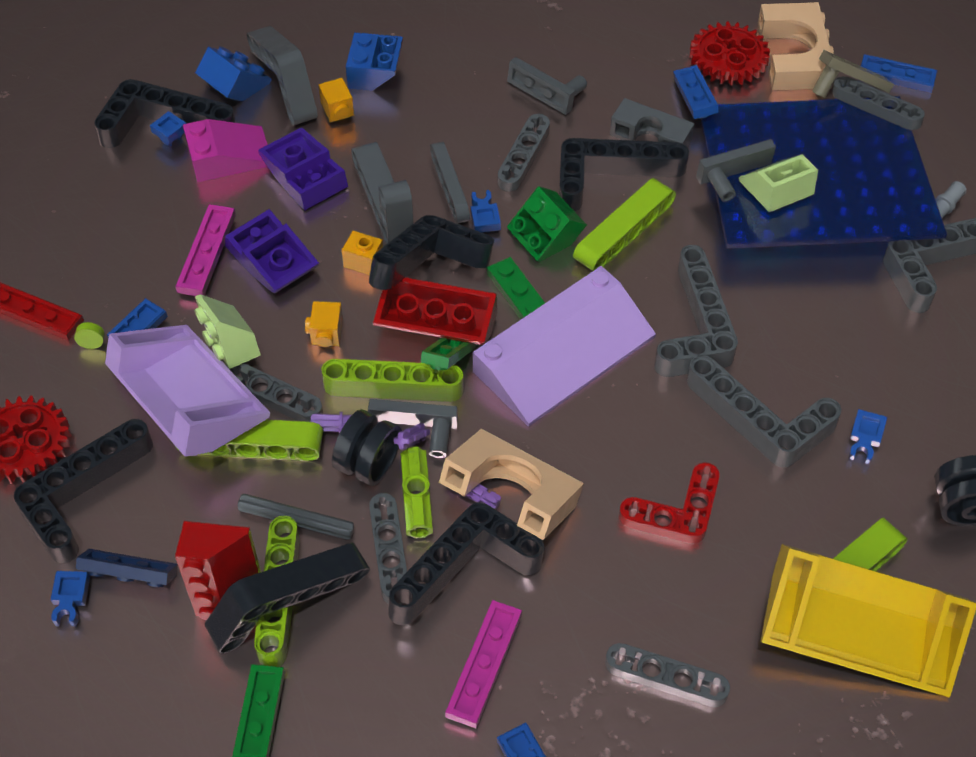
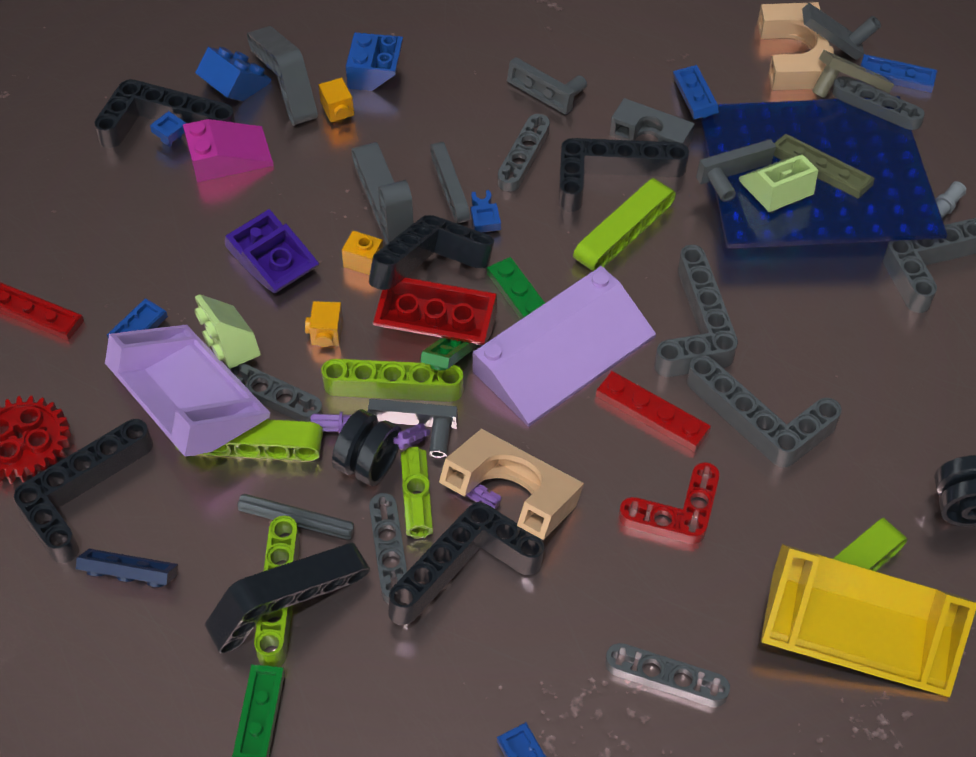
blue plate [51,571,90,626] -> none
lime tile [74,322,105,349] -> none
red slope [175,521,261,620] -> none
dark pink plate [176,204,236,296] -> none
dark purple slope [258,127,348,210] -> none
dark pink plate [445,600,522,728] -> none
green slope [507,186,587,262] -> none
red gear [689,21,770,86] -> none
blue plate [849,409,887,464] -> none
none -> red plate [596,371,711,452]
none -> olive tile [774,134,875,199]
none -> dark grey piece [802,3,881,60]

